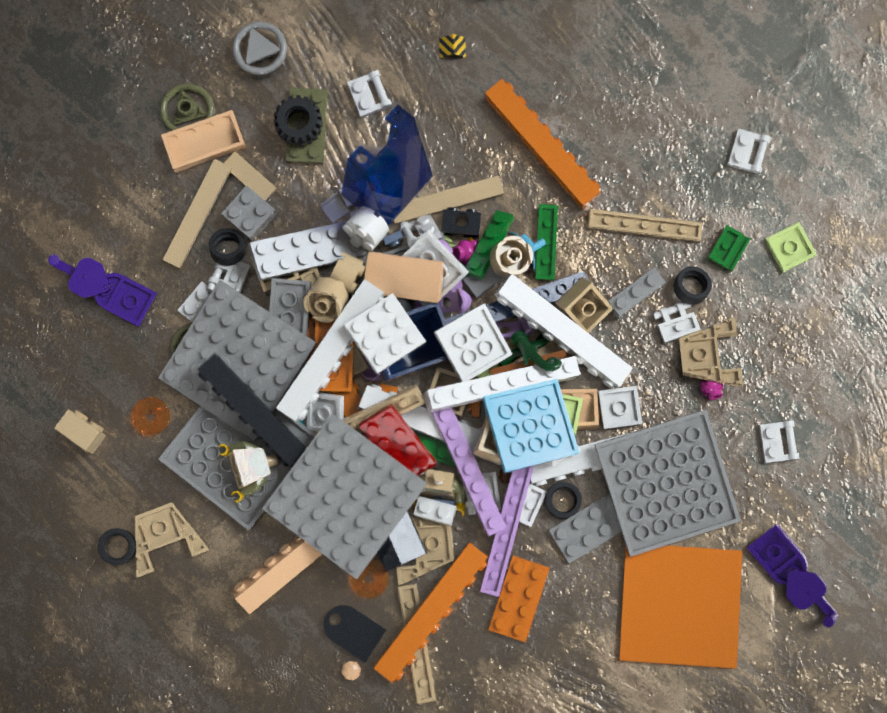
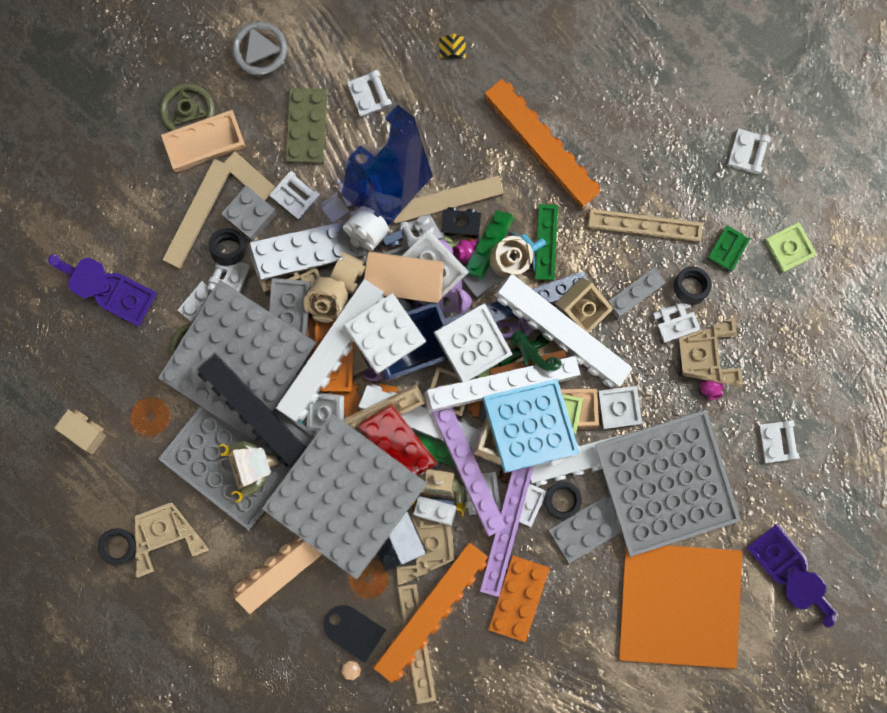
black tyre [274,95,323,147] -> none
none -> white plate [269,171,320,220]

